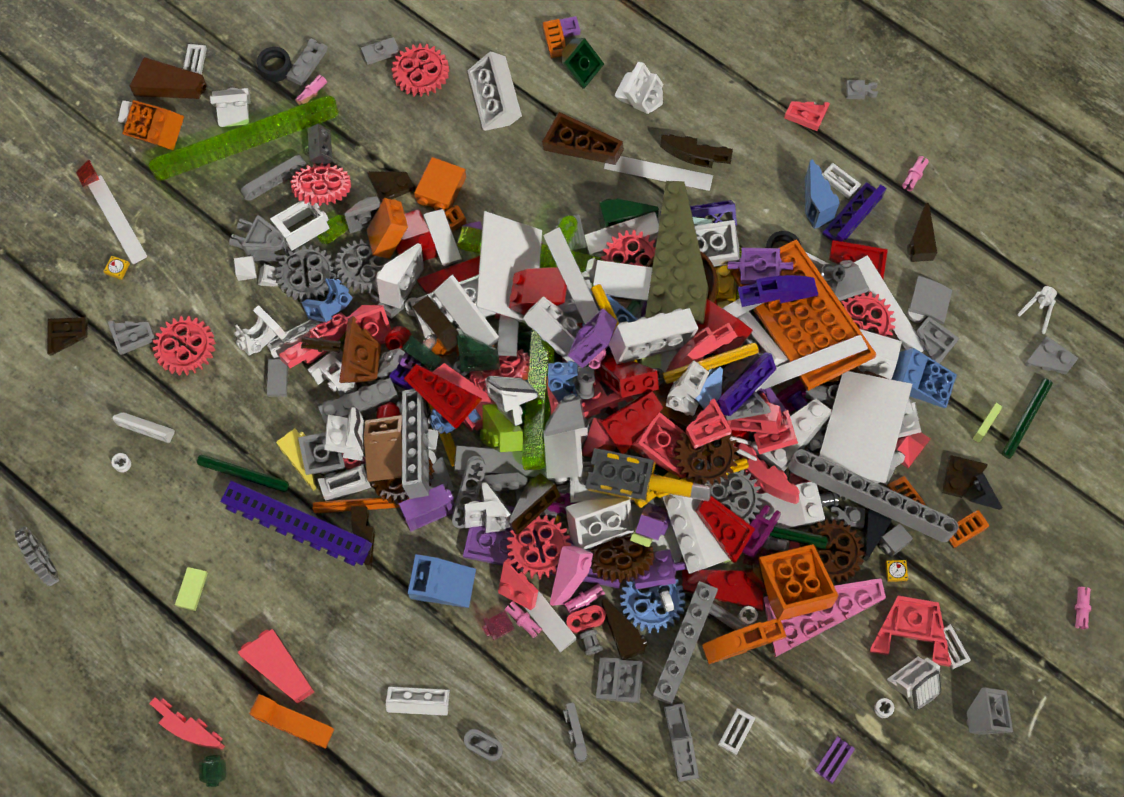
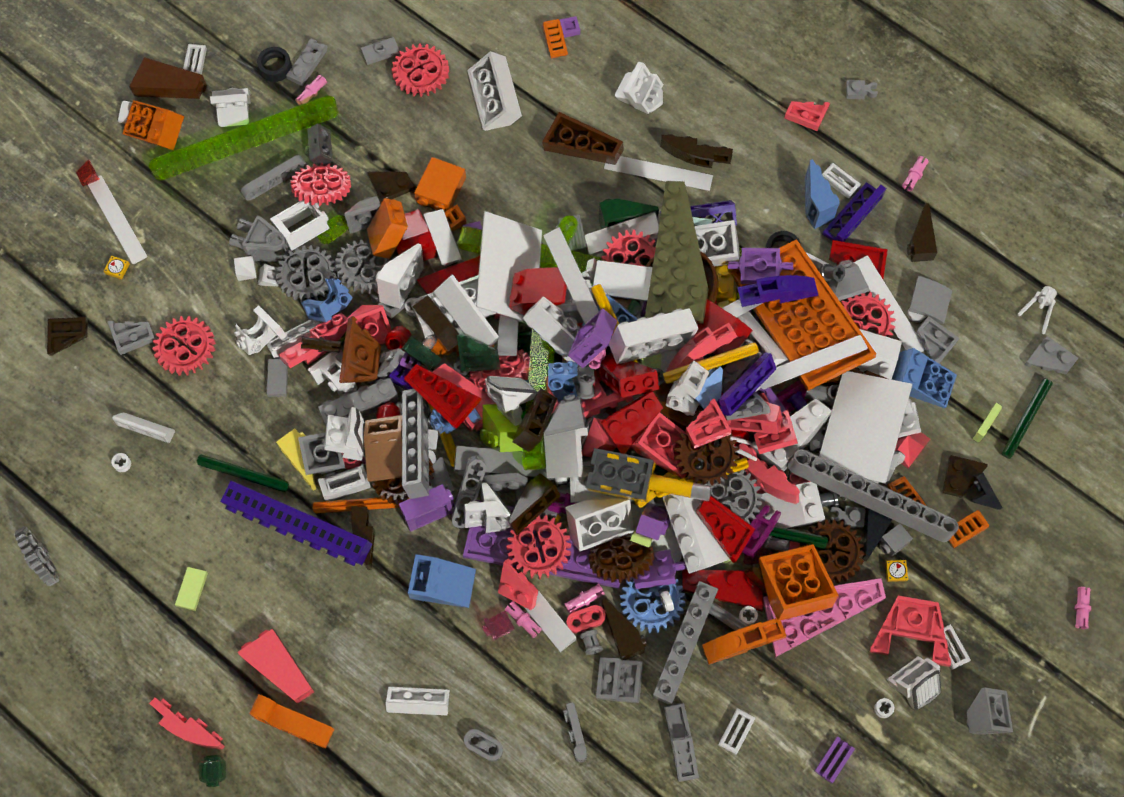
bright pink slope [550,546,593,606] -> none
dark green slope [562,38,604,89] -> none
none -> dark brown slope [512,388,557,452]

